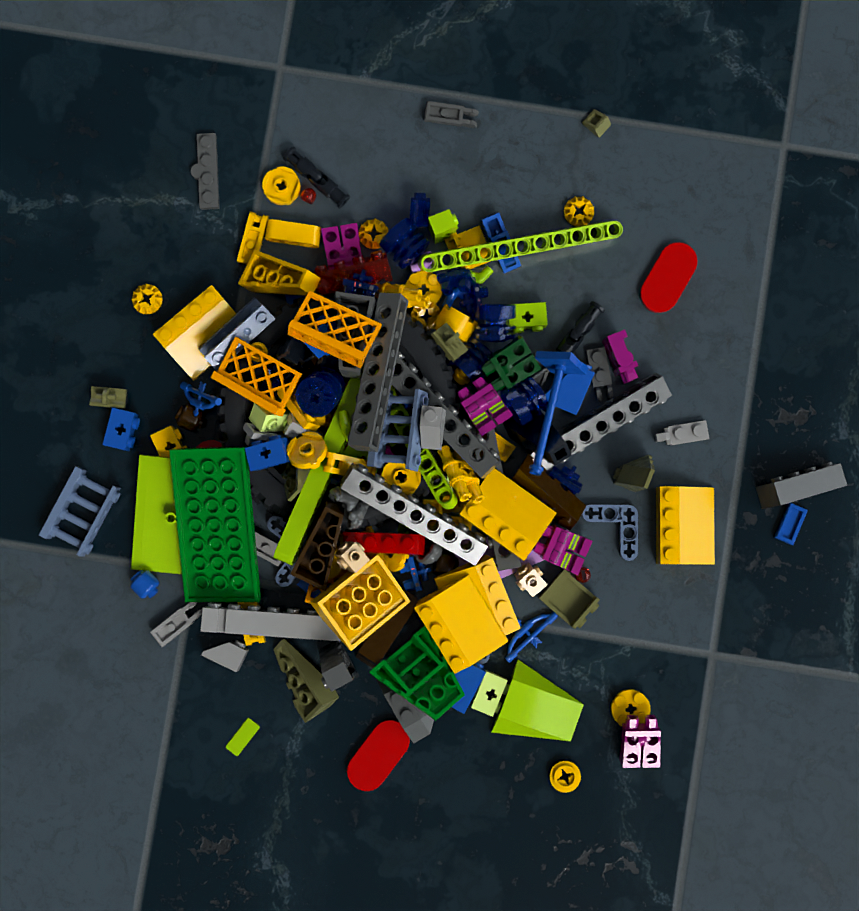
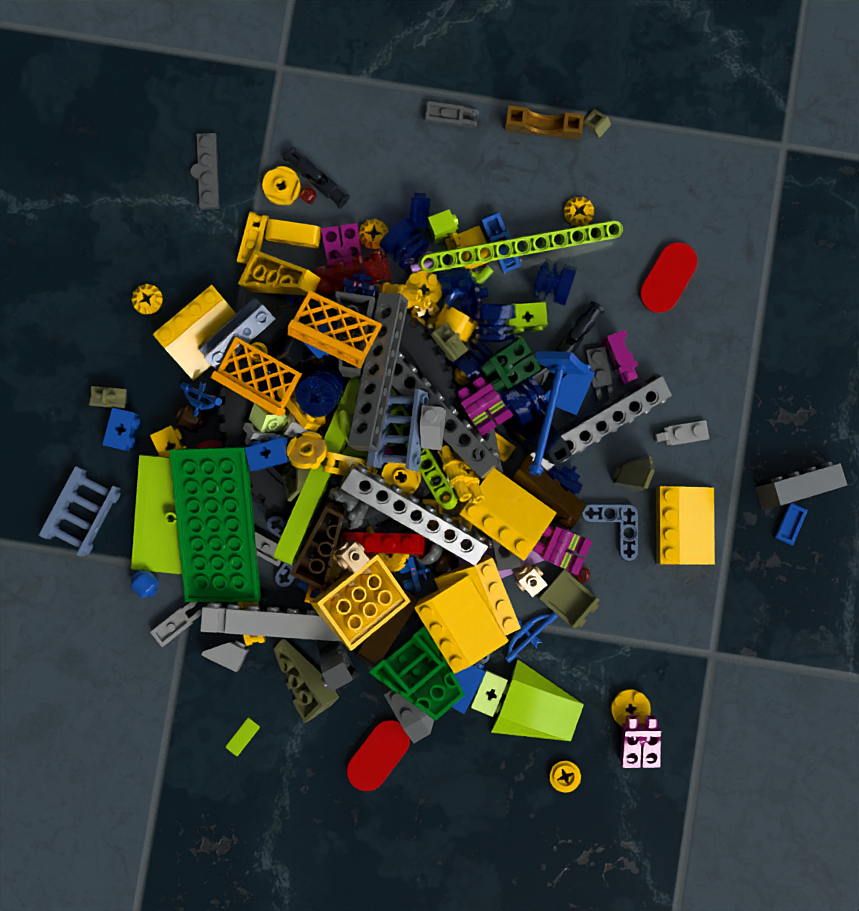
none -> pearl gold arch [505,105,584,140]
none -> clear blue wheel [534,258,577,306]

